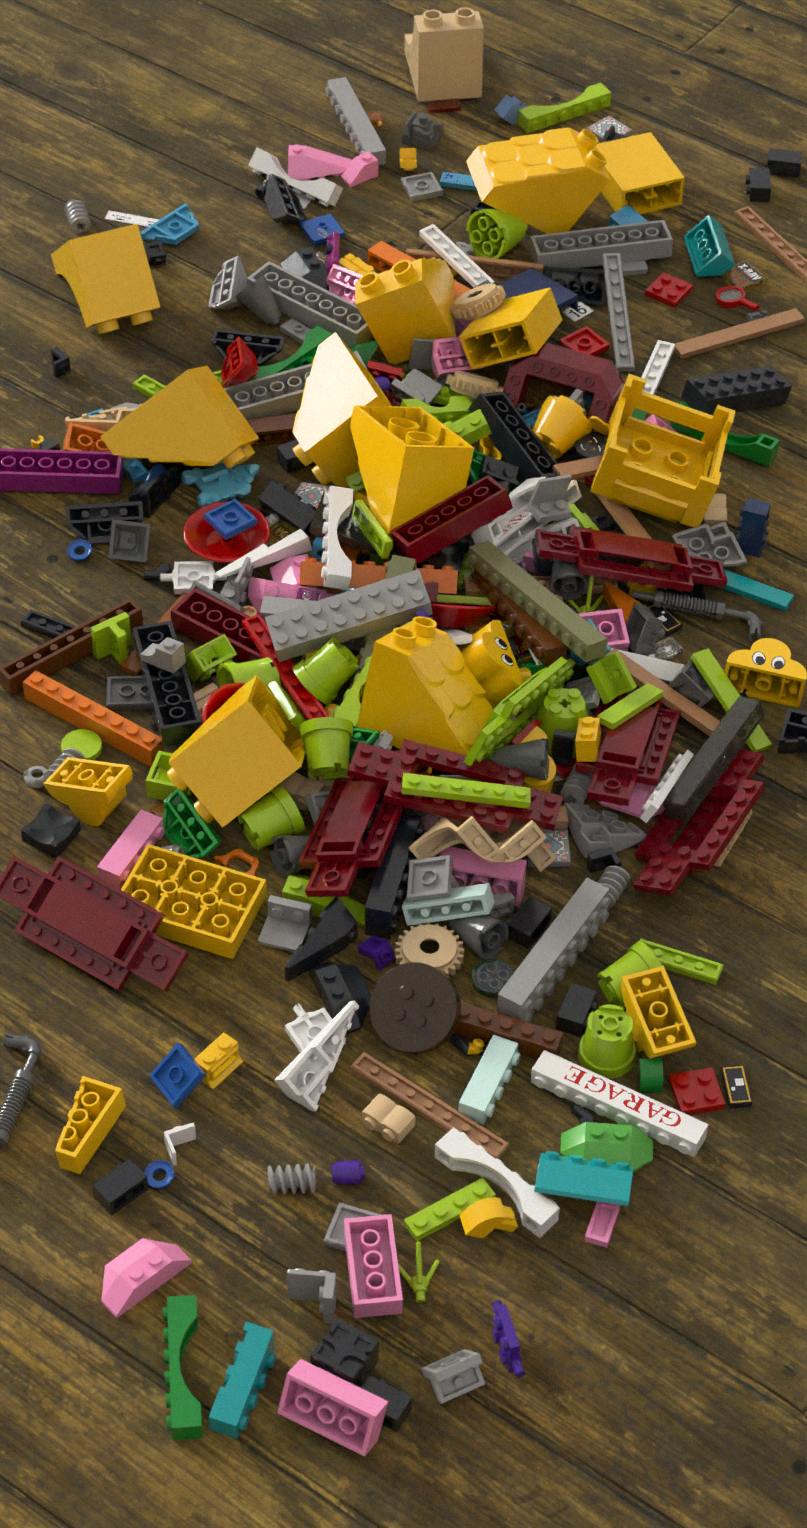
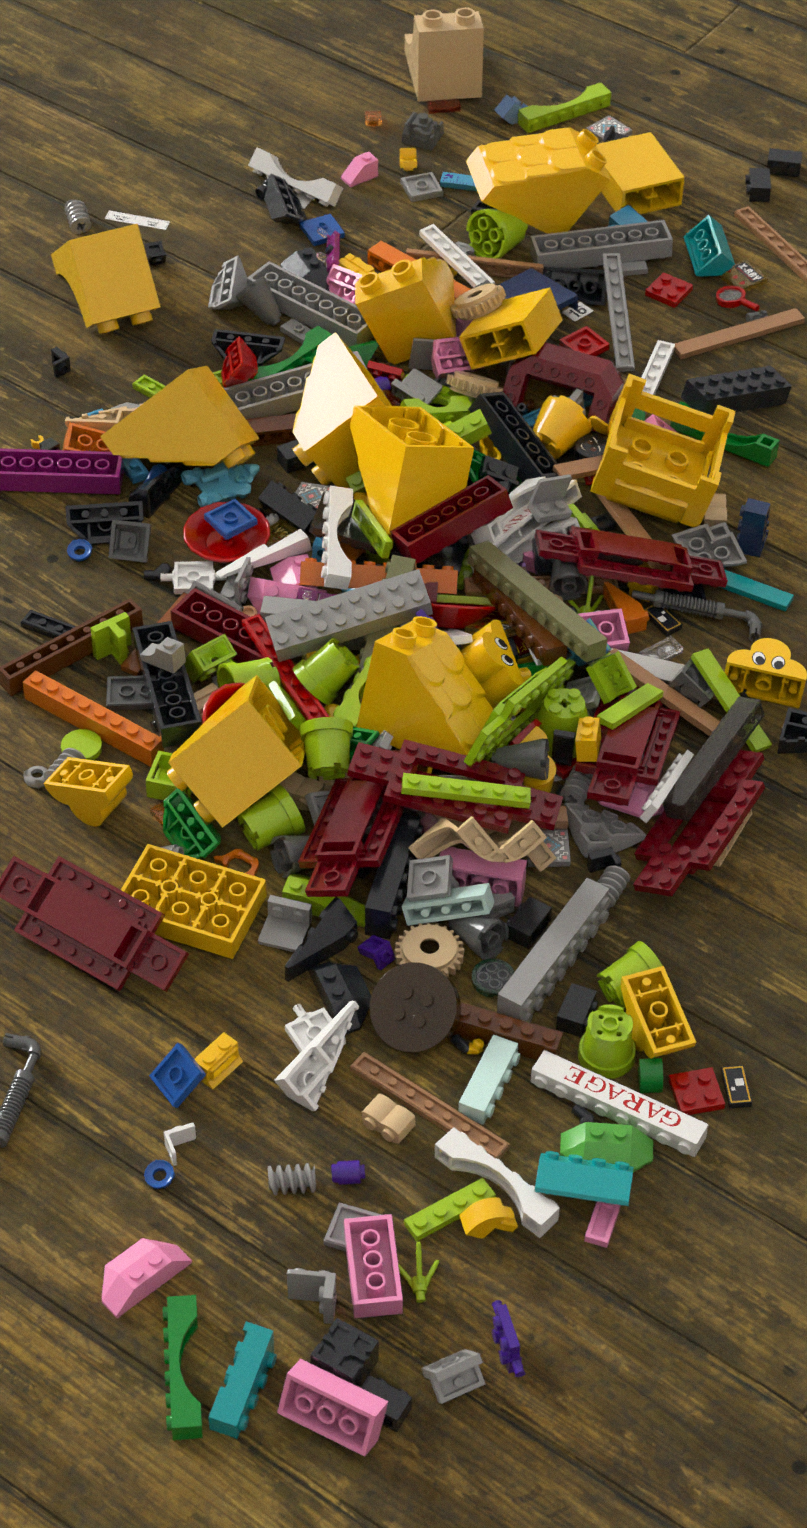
black brick [21,803,81,858] -> none
yellow wedge [55,1076,126,1174] -> none
black brick [92,1159,148,1216] -> none
bright pink brick [97,810,165,890] -> none
dark azure wing [140,203,199,245] -> none
bright pink wedge [288,145,352,181] -> none
light grey brick [325,77,386,165] -> none
dark grey brick [626,602,665,655] -> none
lime tile [639,938,723,985] -> none

